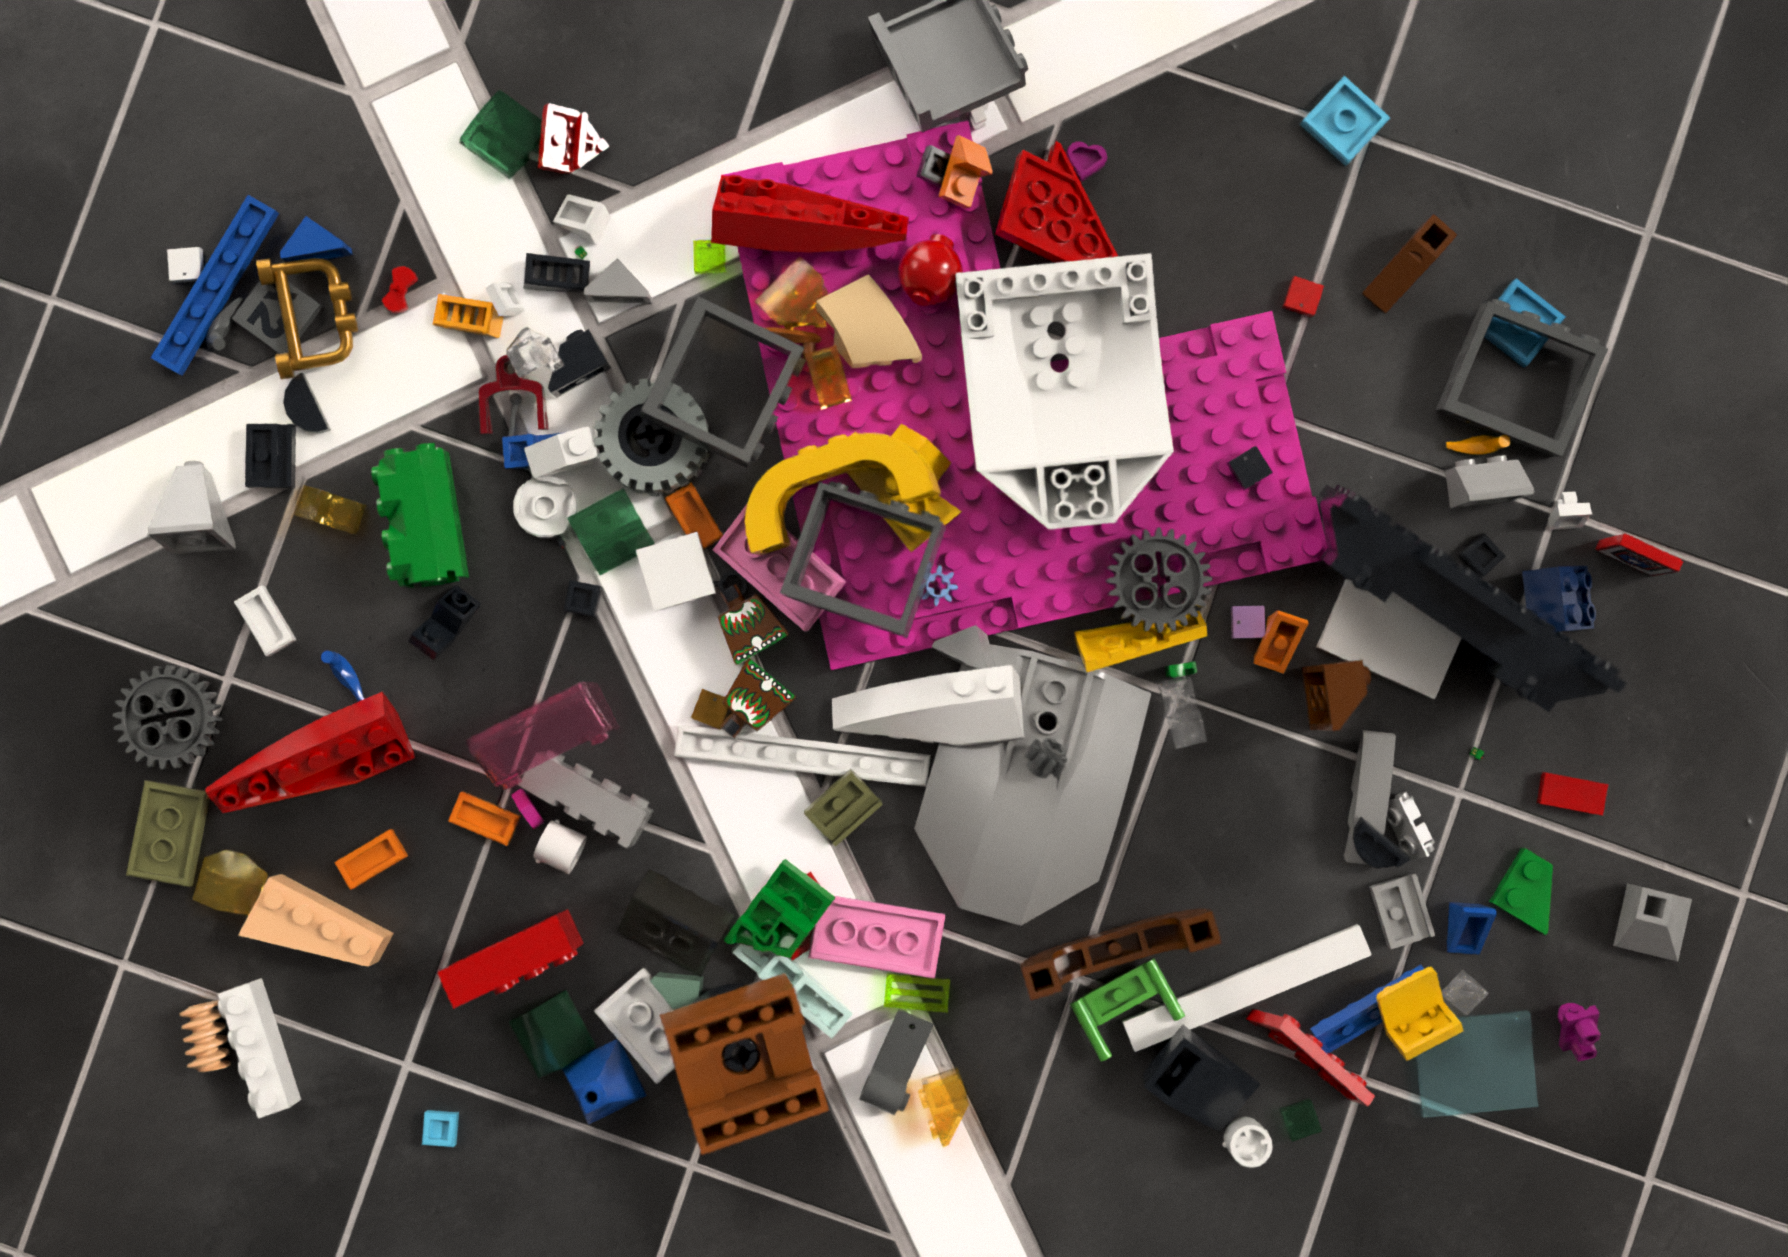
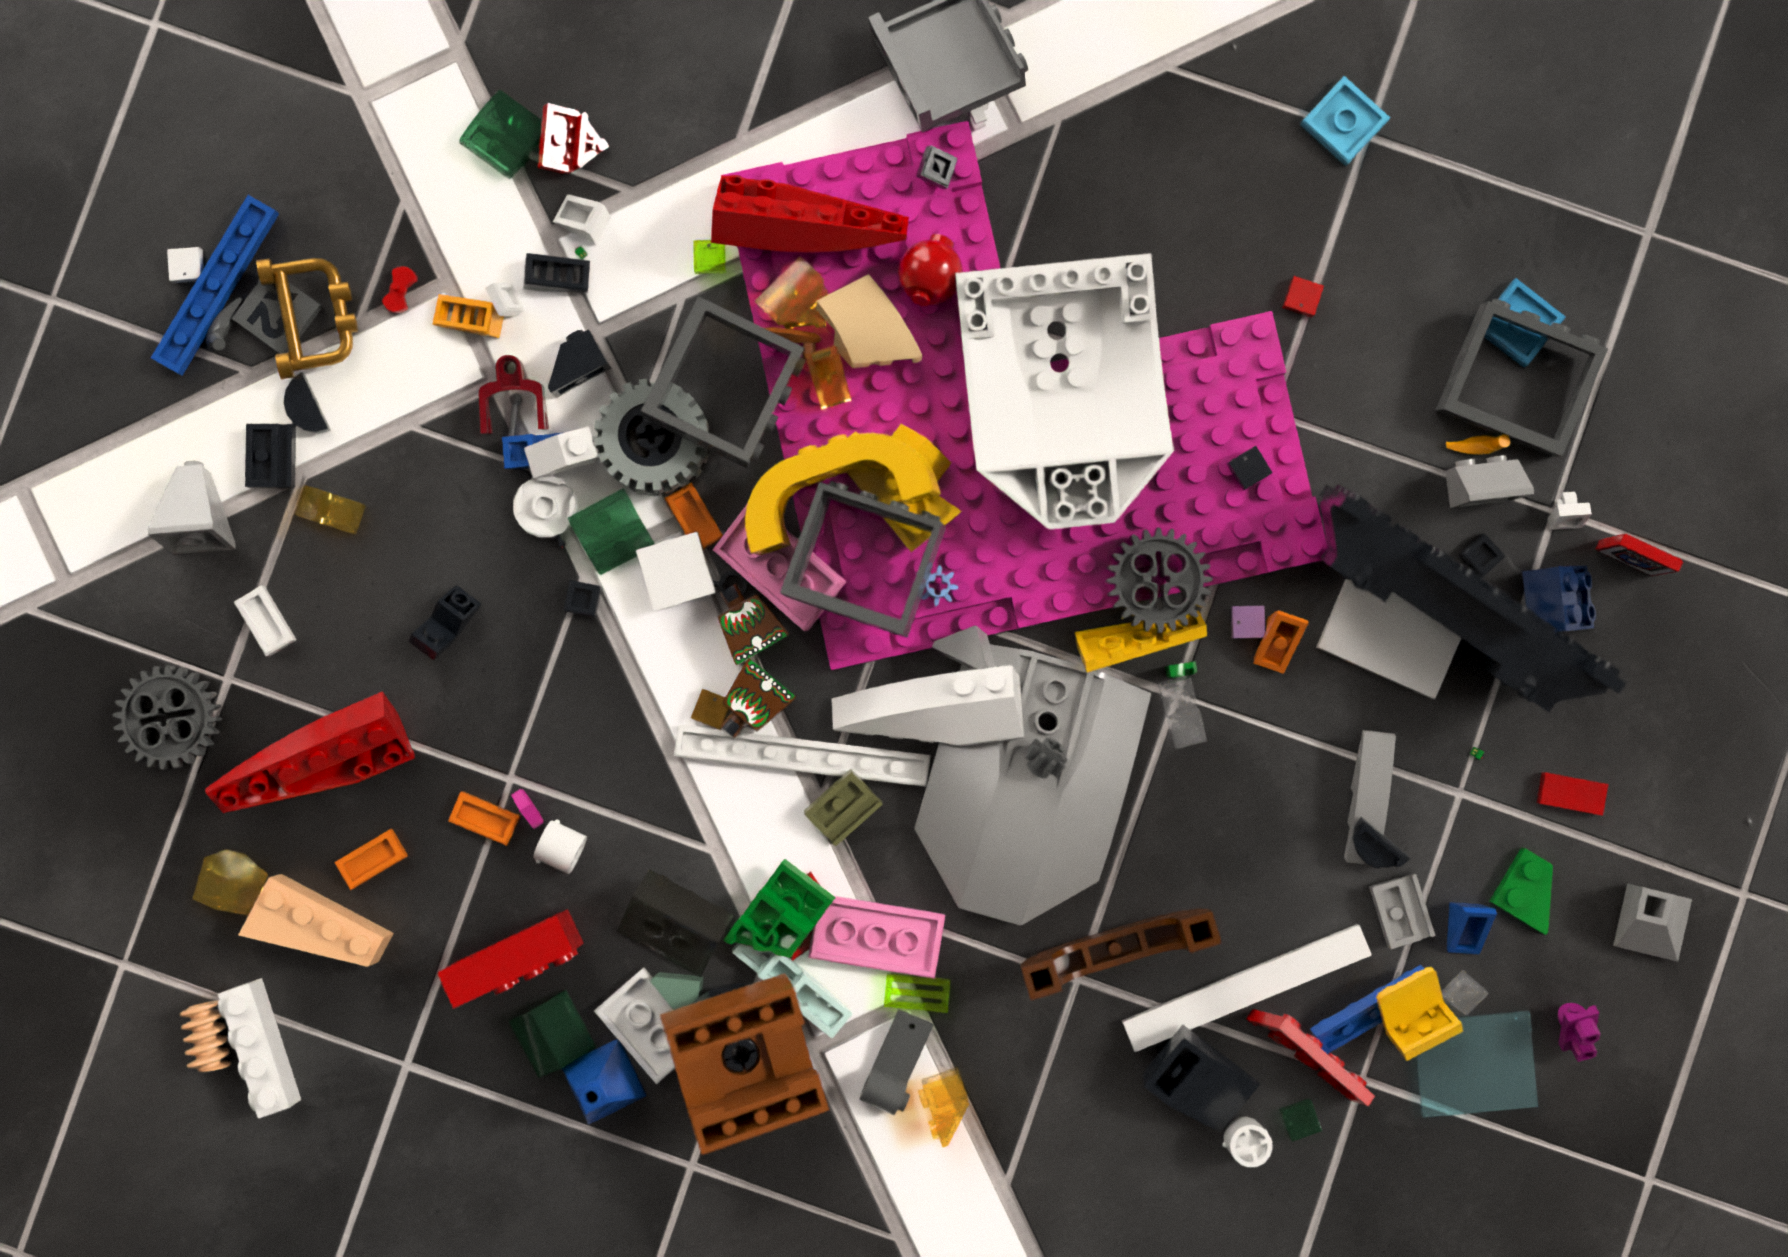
olive tile [126,780,210,887] -> none
blue slope [280,216,353,262] -> none
blue bar [321,651,364,702] -> none
green brick [371,443,469,589] -> none
medium azure tile [422,1110,459,1147] -> none
clear pink windscreen [465,682,619,790] -> none
clear slope [506,327,564,378] -> none
light grey wedge [518,748,654,849] -> none
light grey slope [584,258,652,304] -> none
orange slope [938,135,992,209] -> none
red wing [995,141,1118,263] -> none
magenta tile [1066,142,1107,182] -> none
bright green plate [1070,958,1185,1062] -> none
reddish brown slope [1301,660,1370,731] -> none
reddish brown slope [1361,214,1457,314] -> none
light grey hinge [1386,791,1435,860] -> none

